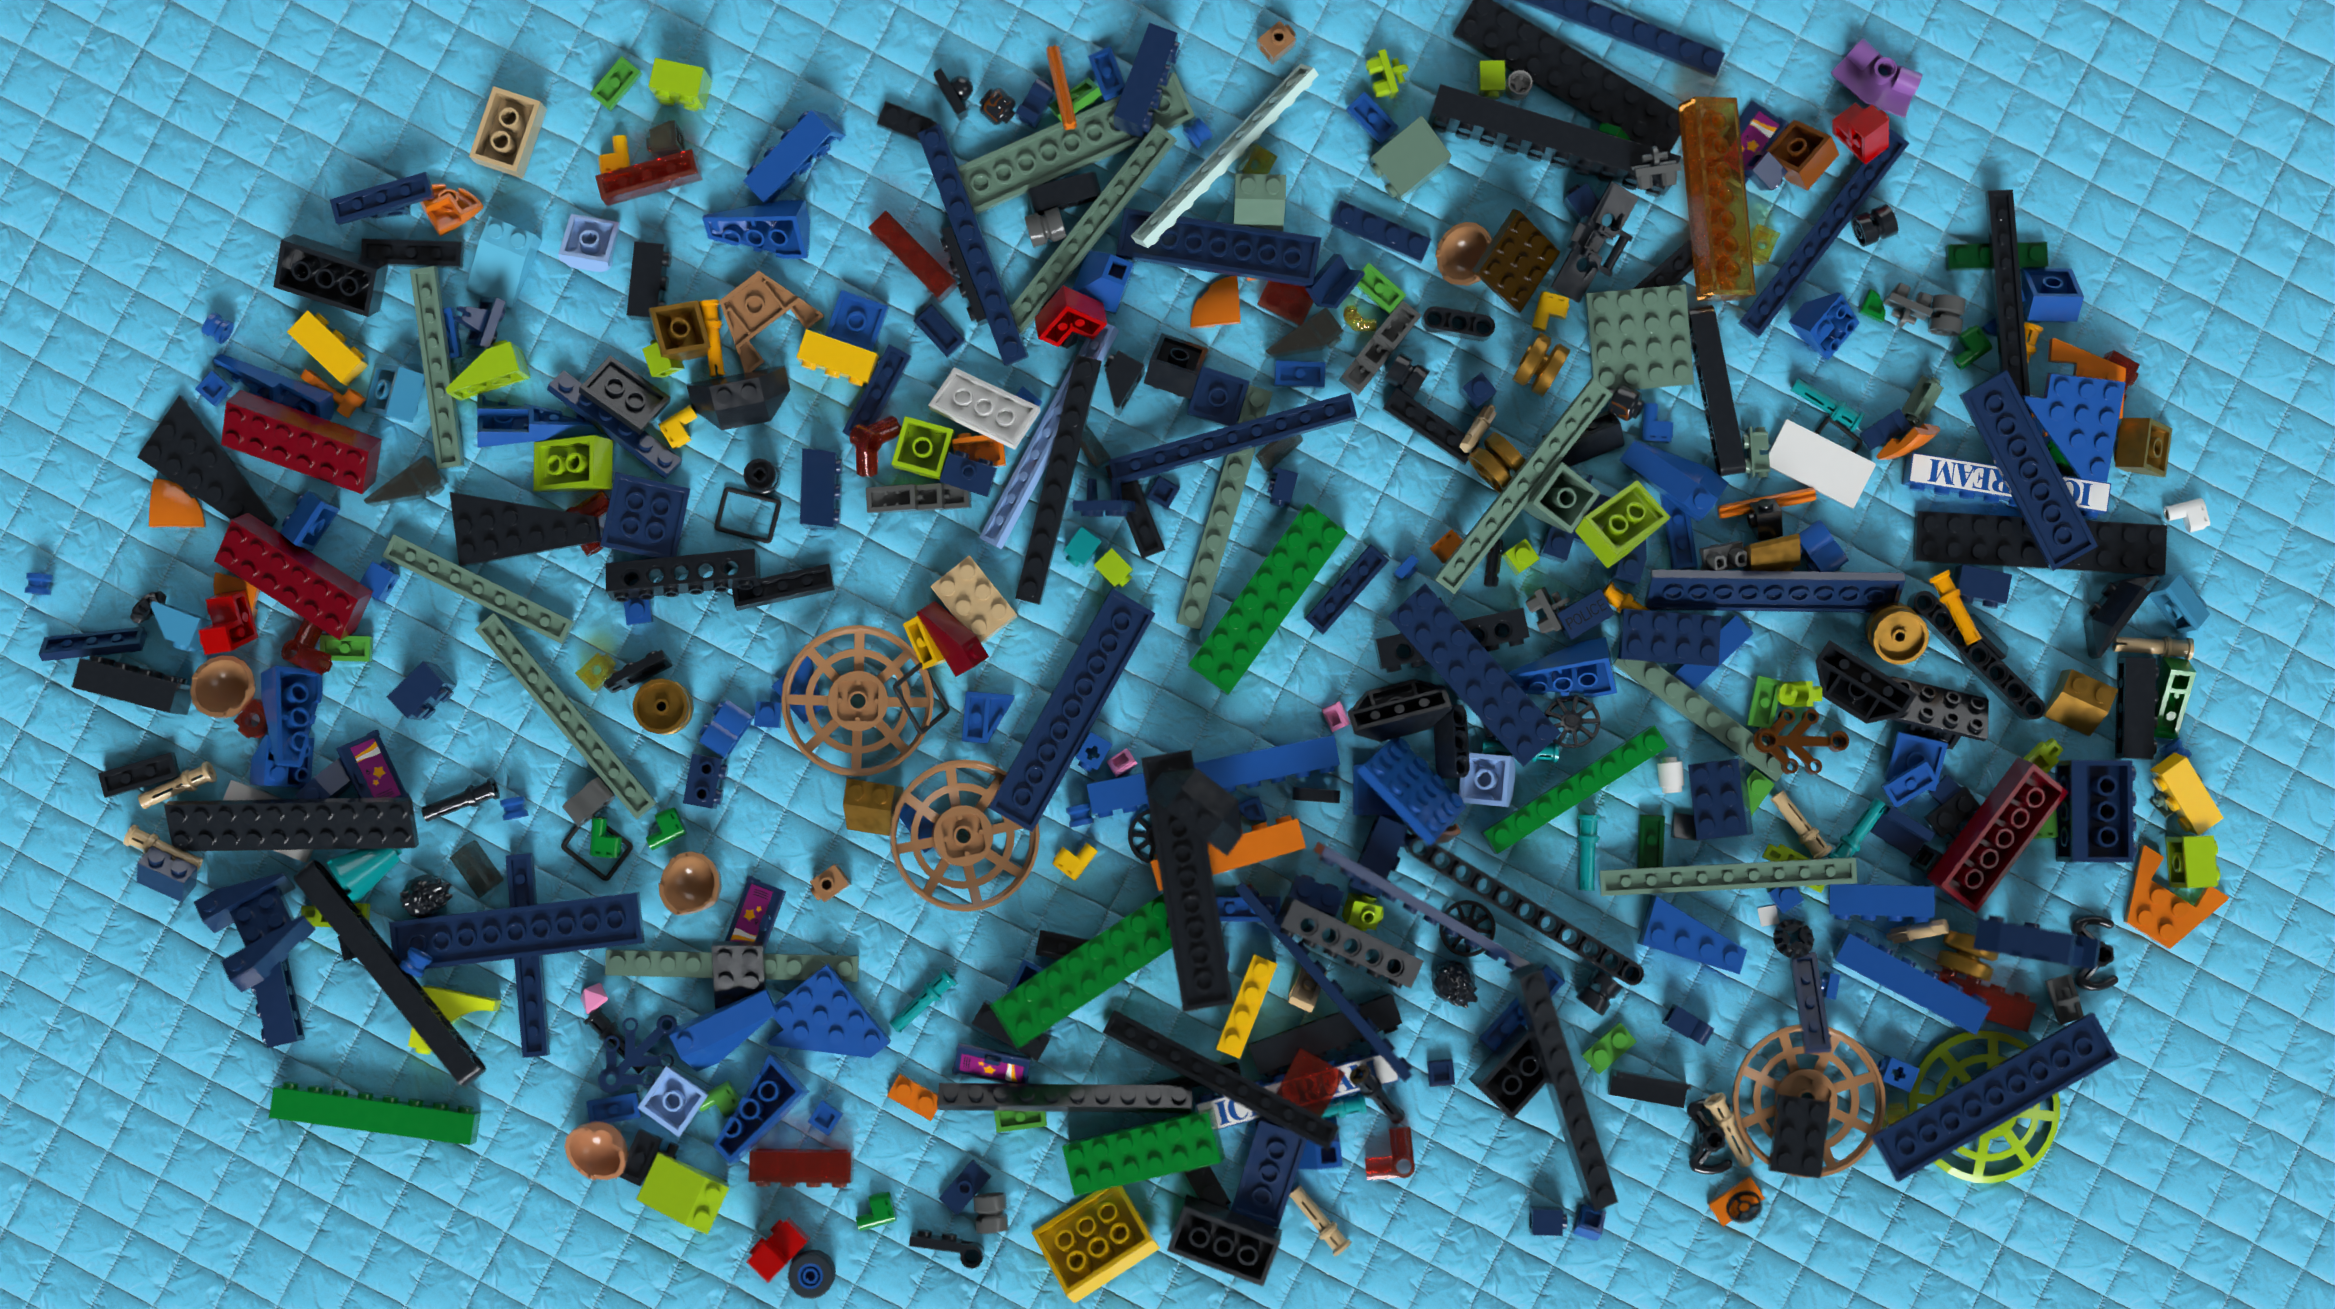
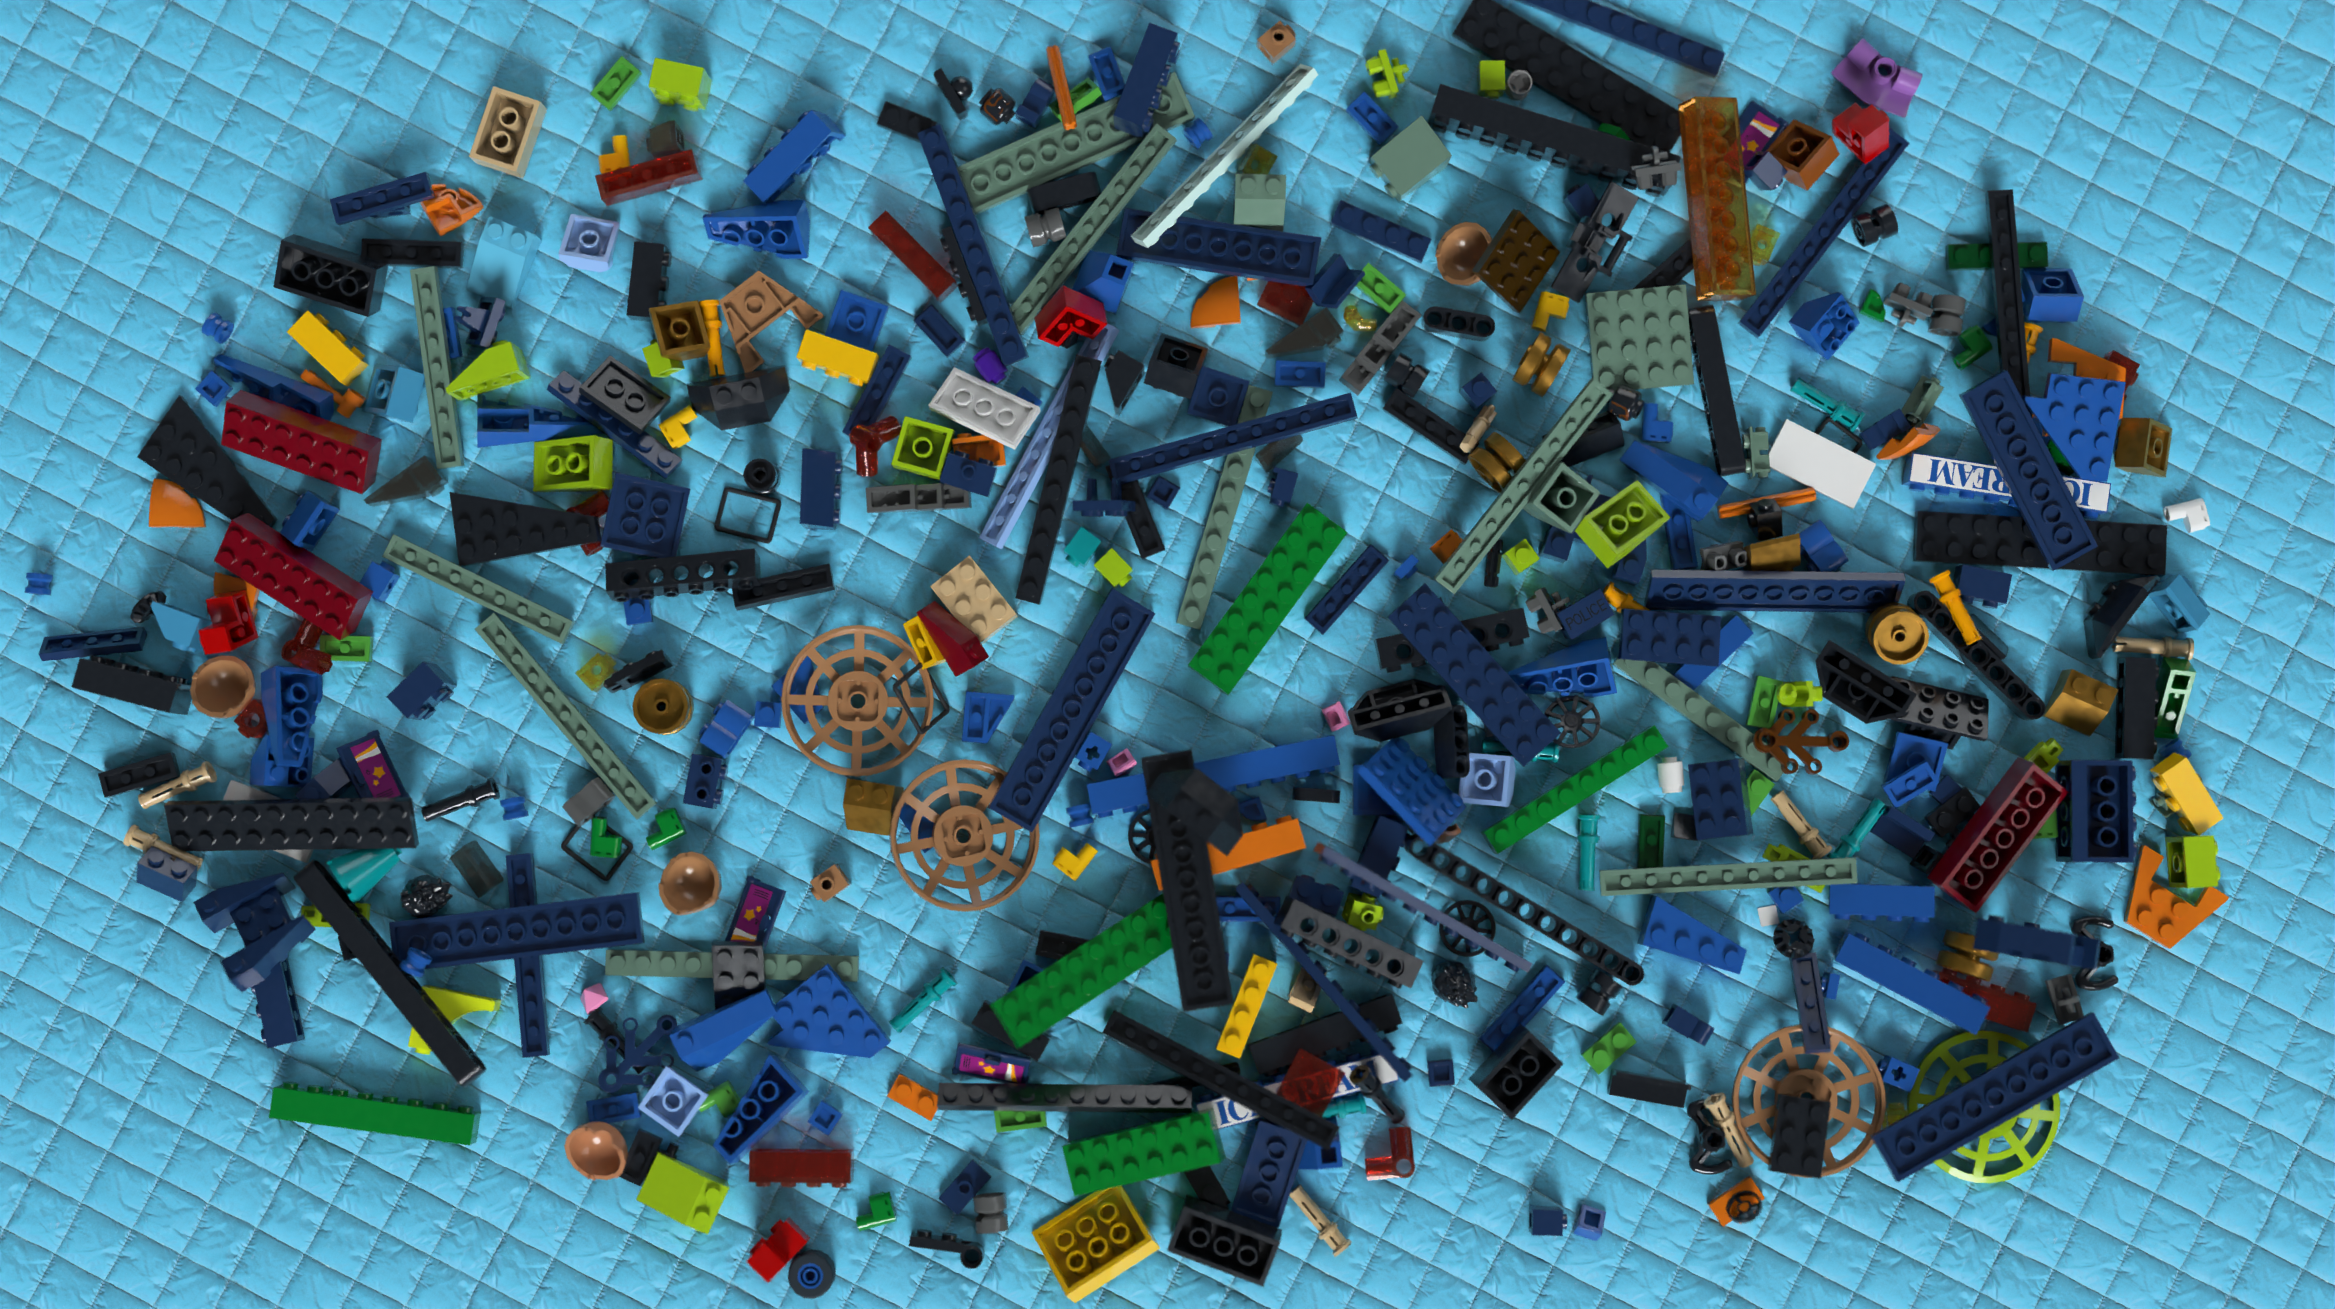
black brick [1509,963,1618,1211] -> none
tan piece [1886,919,1949,944] -> none
none -> dark purple brick [972,347,1008,385]

